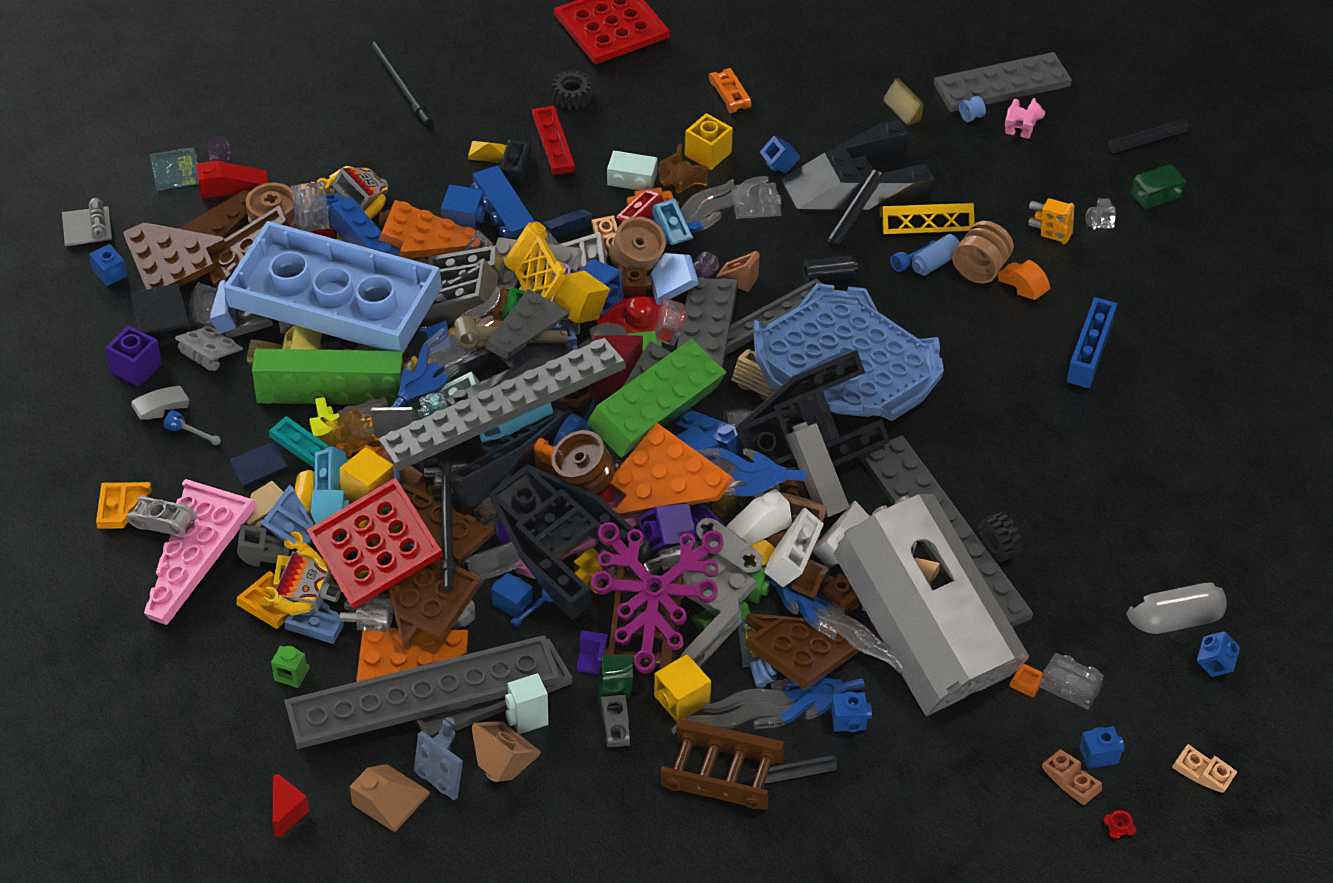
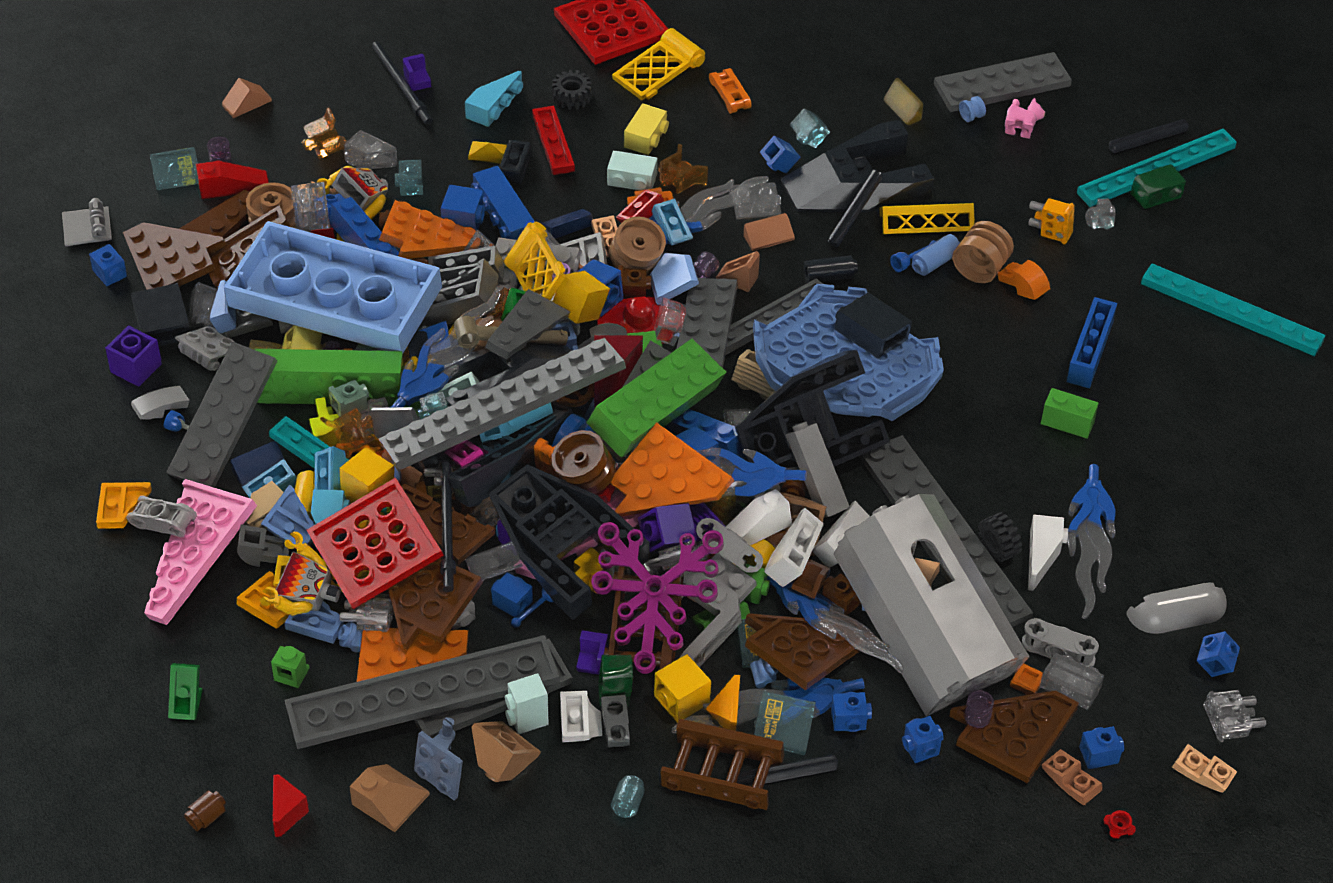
yellow head [685,113,733,170] -> none
none -> dark grey plate [166,342,277,488]
none -> green slope [168,663,202,720]
none -> reddish brown brick [184,790,226,831]
none -> nougat slope [222,78,272,118]
none -> dark azure slope [242,459,297,498]
none -> clear orange piece [302,107,351,159]
none -> sand green brick [328,380,369,420]
none -> medium blue plate [337,622,363,652]
none -> clear slope [344,130,397,169]
none -> clear light blue brick [395,159,423,196]
none -> dark purple panel [403,54,431,91]
none -> dark pink slope [444,440,484,467]
none -> medium azure slope [465,71,523,127]
none -> white slope [560,691,602,743]
none -> clear light blue brick [611,775,645,818]
none -> yellow piece [612,28,705,100]
none -> light yellow brick [624,103,669,155]
none -> light orange slope [705,675,740,731]
none -> nougat slope [744,213,795,251]
none -> clear light blue tile [754,691,816,755]
none -> clear light blue brick [790,108,830,148]
none -> black brick [834,292,913,358]
none -> blue brick [902,716,943,763]
none -> reddish brown wing [949,690,1079,784]
none -> clear purple wheel [964,690,994,728]
none -> light grey piece [1022,618,1099,670]
none -> white slope [1028,515,1068,591]
none -> bright green brick [1041,388,1099,439]
none -> clear piece [1067,464,1116,619]
none -> teal plate [1077,129,1237,207]
none -> teal plate [1141,264,1325,356]
none -> clear piece [1204,690,1266,742]

